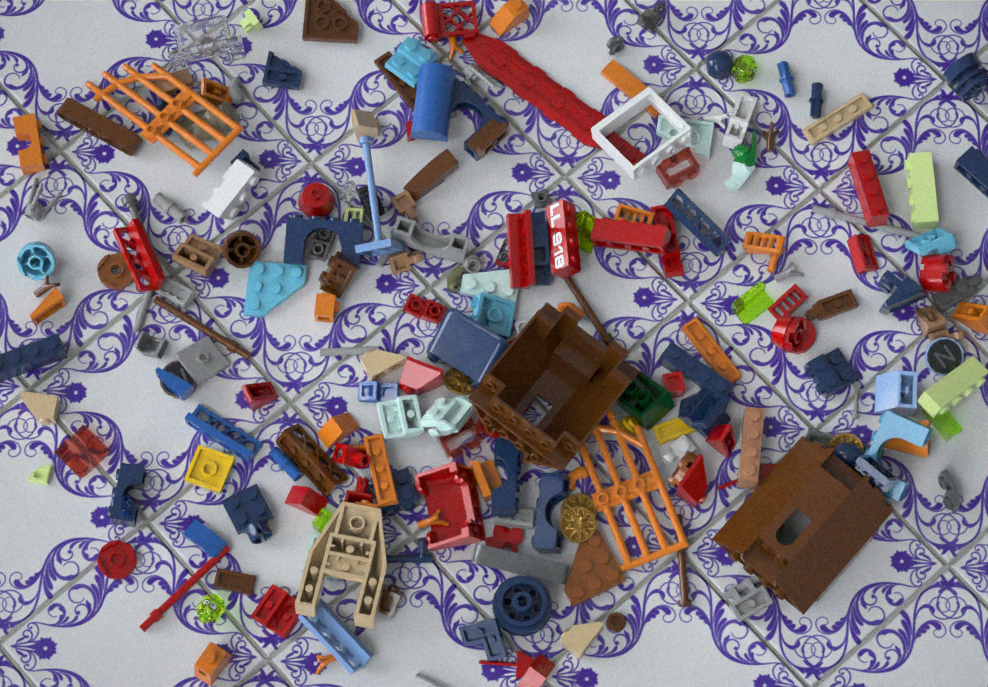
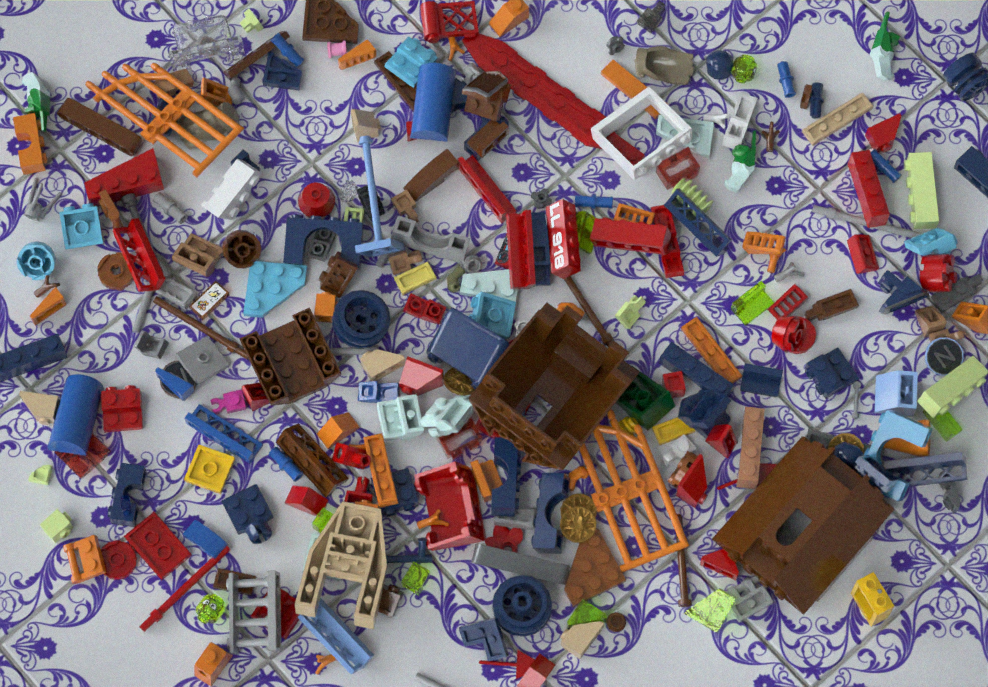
none -> green animal [22,72,50,132]
none -> yellowish green brick [40,509,73,544]
none -> blue brick [47,374,104,456]
none -> medium azure plate [59,203,104,249]
none -> orange plate [63,535,107,584]
none -> red wedge [84,148,164,206]
none -> dark orange plate [98,189,124,229]
none -> red plate [101,385,143,433]
none -> red tile [124,511,192,581]
none -> tile [189,281,230,321]
none -> dark pink plate [210,389,246,414]
none -> reddish brown tile [224,31,290,78]
none -> light grey fence [226,570,281,655]
none -> reddish brown slope [239,307,342,406]
none -> blue pin [270,33,304,67]
none -> bright pink bush [327,40,347,58]
none -> dark blue wheel [332,290,391,349]
none -> orange slope [338,39,377,70]
none -> light yellow tile [394,261,436,295]
none -> clear neon green panel [401,562,430,596]
none -> red fence [457,155,517,224]
none -> reddish brown piece [462,71,511,121]
none -> clear neon green slope [567,599,607,630]
none -> blue pin [575,194,613,209]
none -> yellowish green plate [615,295,646,329]
none -> dark tan hair [634,46,694,85]
none -> yellowish green piece [672,178,714,216]
none -> clear neon green wing [684,588,737,633]
none -> red slope [700,549,739,581]
none -> dark blue panel [740,363,783,397]
none -> reddish brown tile [800,84,812,110]
none -> yellow window [851,572,894,627]
none -> red slope [865,113,902,153]
none -> animal [870,11,900,80]
none -> blue pin [870,149,902,183]
none -> dark blue fence [884,452,968,487]

